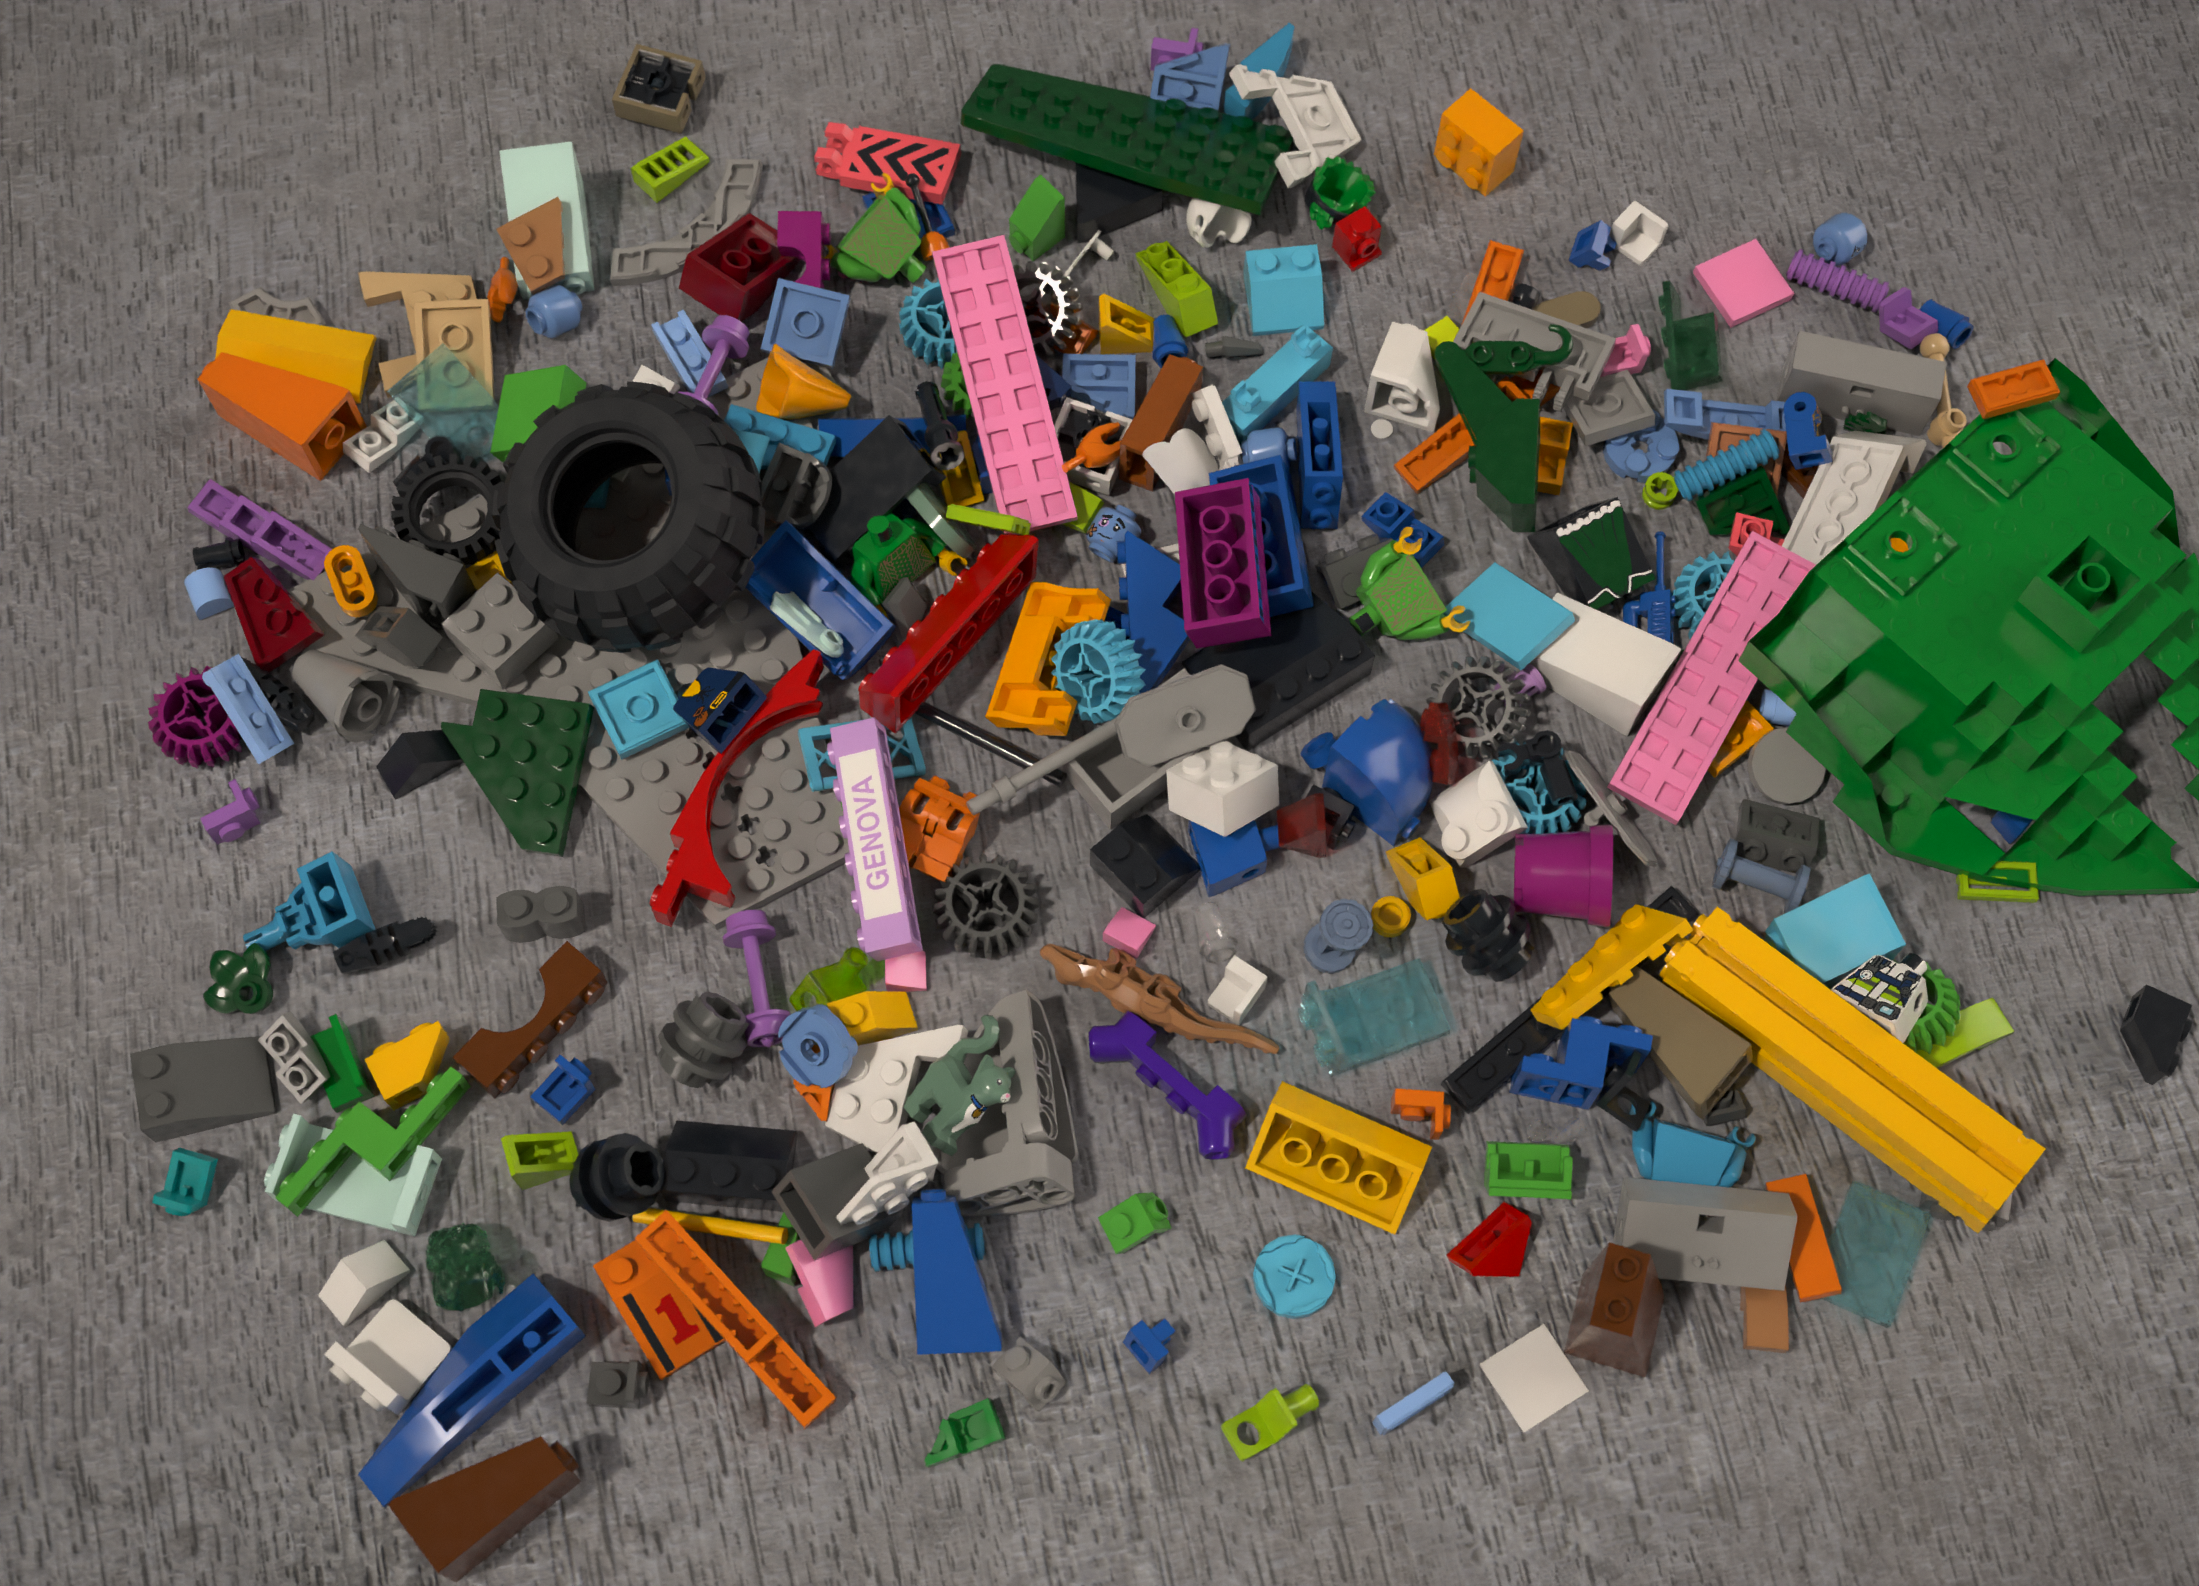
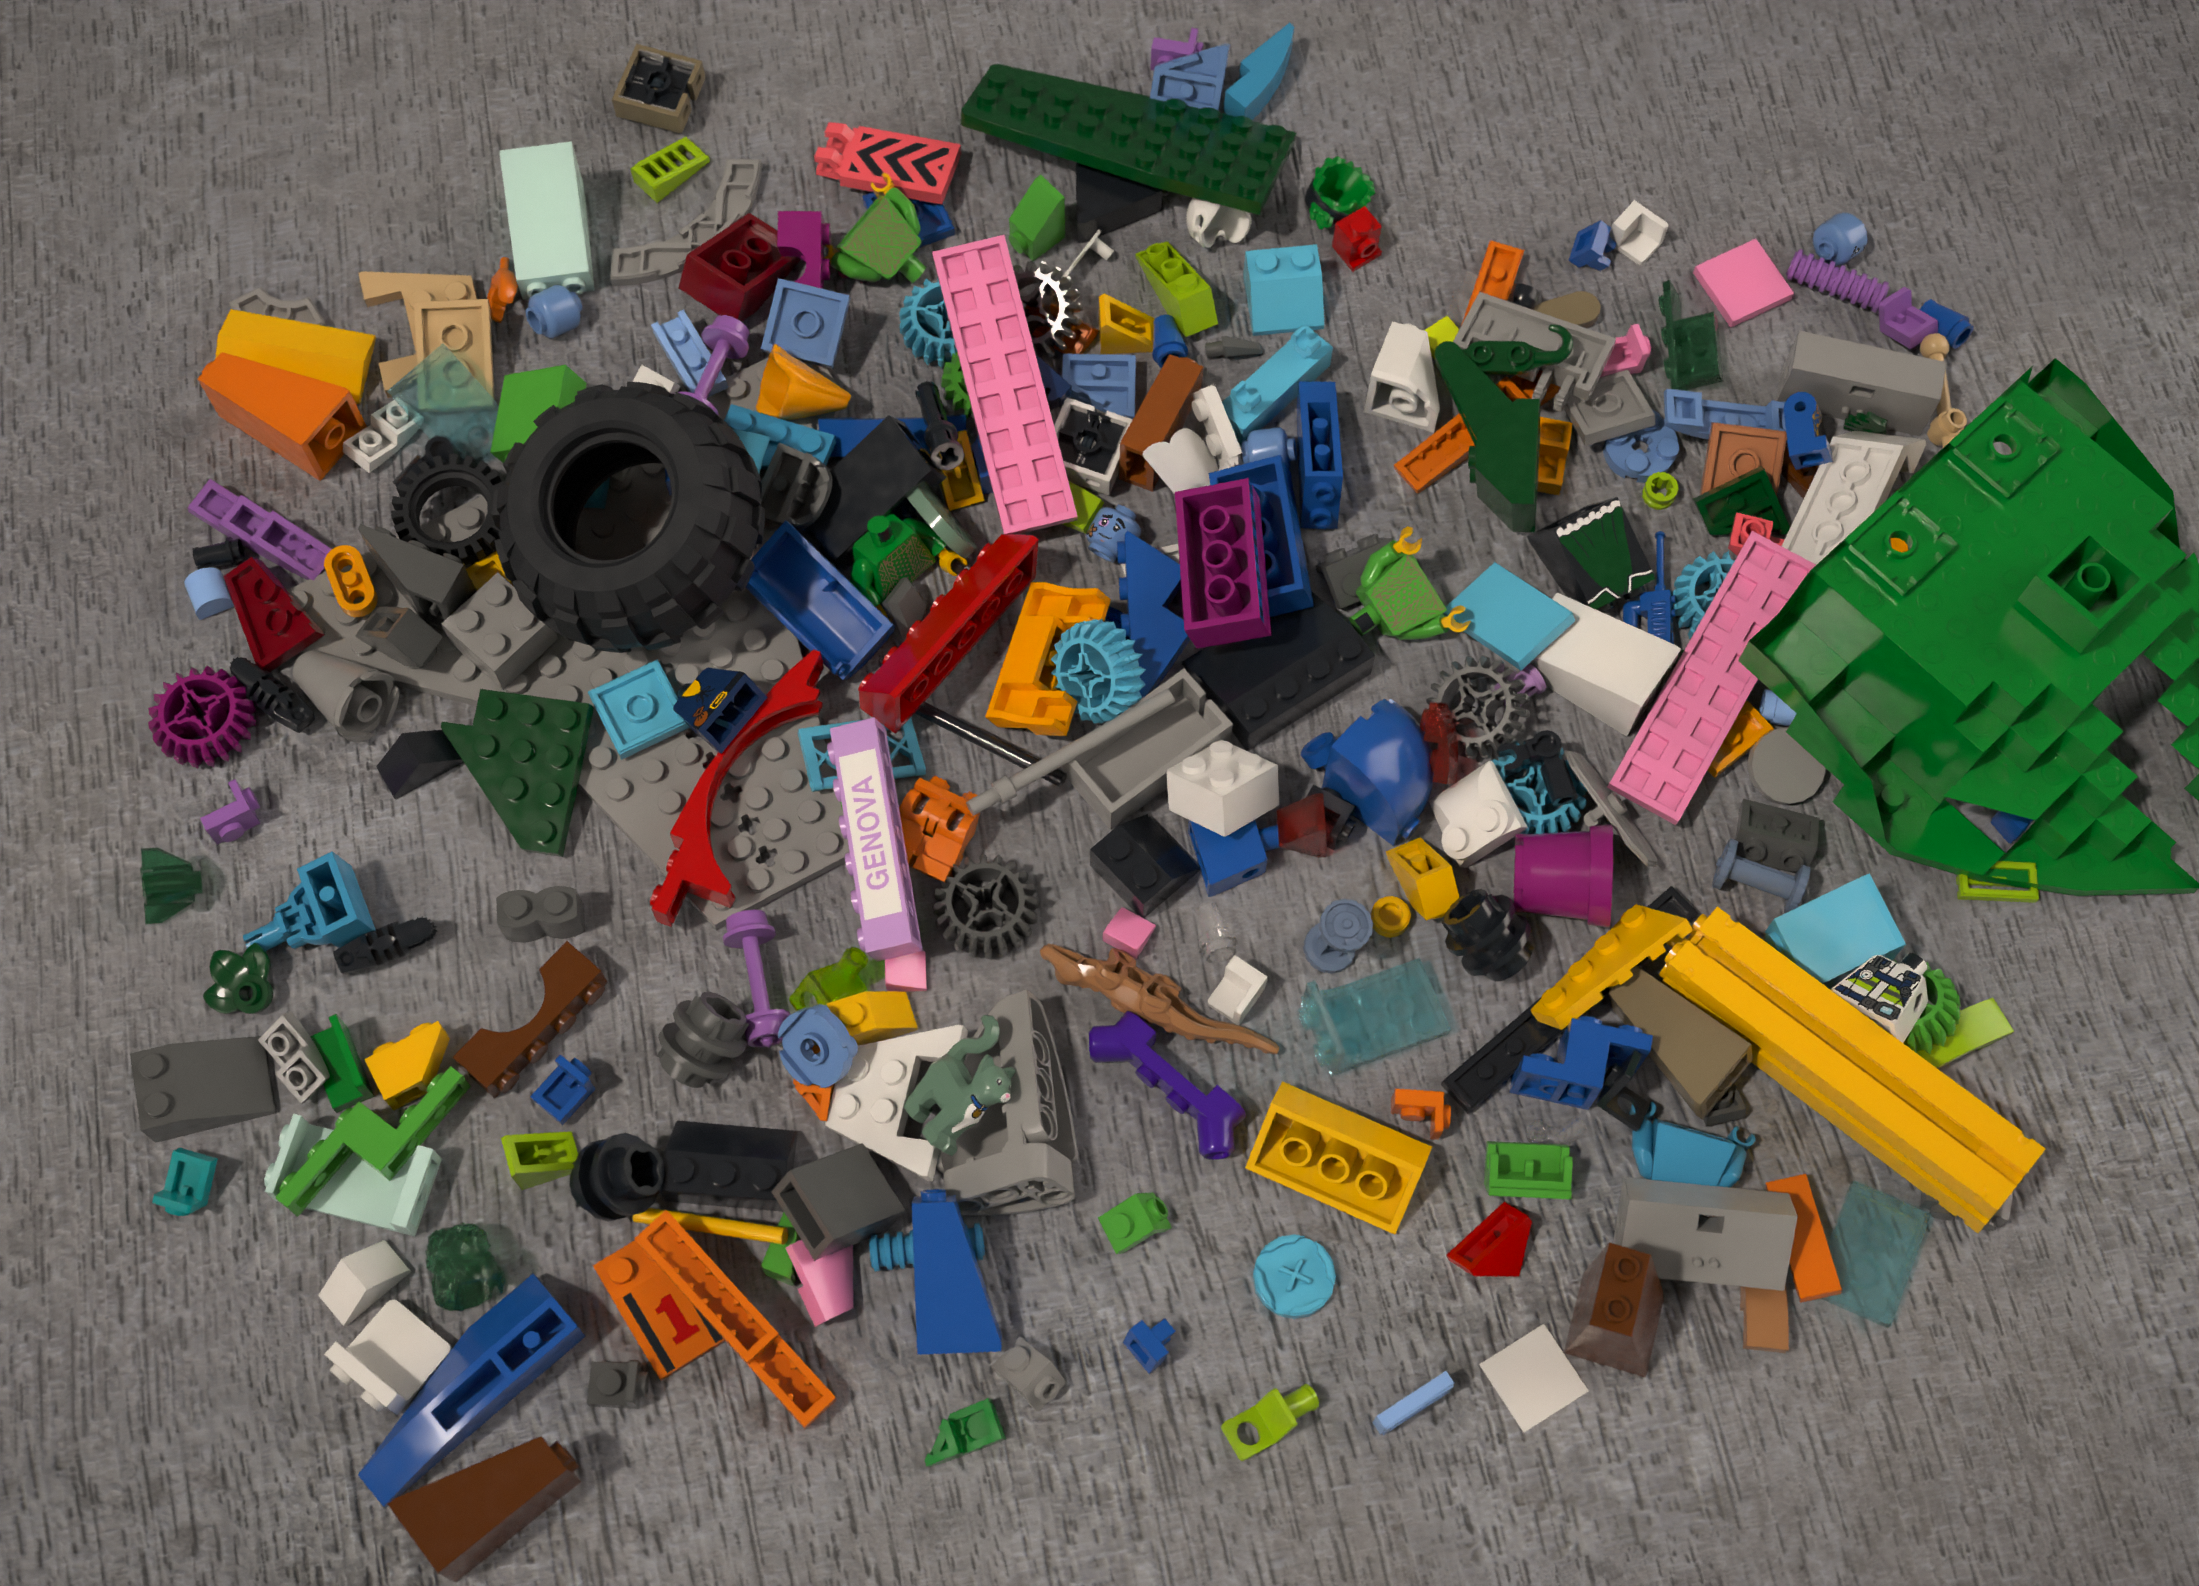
light blue hinge [202,654,294,764] -> none
medium nougat wing [496,197,565,295] -> none
light aqua piece [770,592,844,658] -> none
white bracket [836,1121,939,1225] -> none
hinge [905,173,950,261] -> none
lime tile [945,504,1031,535] -> none
orange hand [1061,422,1121,473] -> none
light grey shield [1114,664,1256,767] -> none
white wing [1229,65,1362,188] -> none
blue slope [1362,492,1445,568] -> none
white sticker [1371,419,1393,439] -> none
light orange brick [1433,88,1524,197] -> none
dark azure piece [1674,428,1780,502] -> none
orange plate [1967,359,2060,419] -> none
black slope [2120,984,2192,1085] -> none
none -> clear green brick [140,847,202,924]

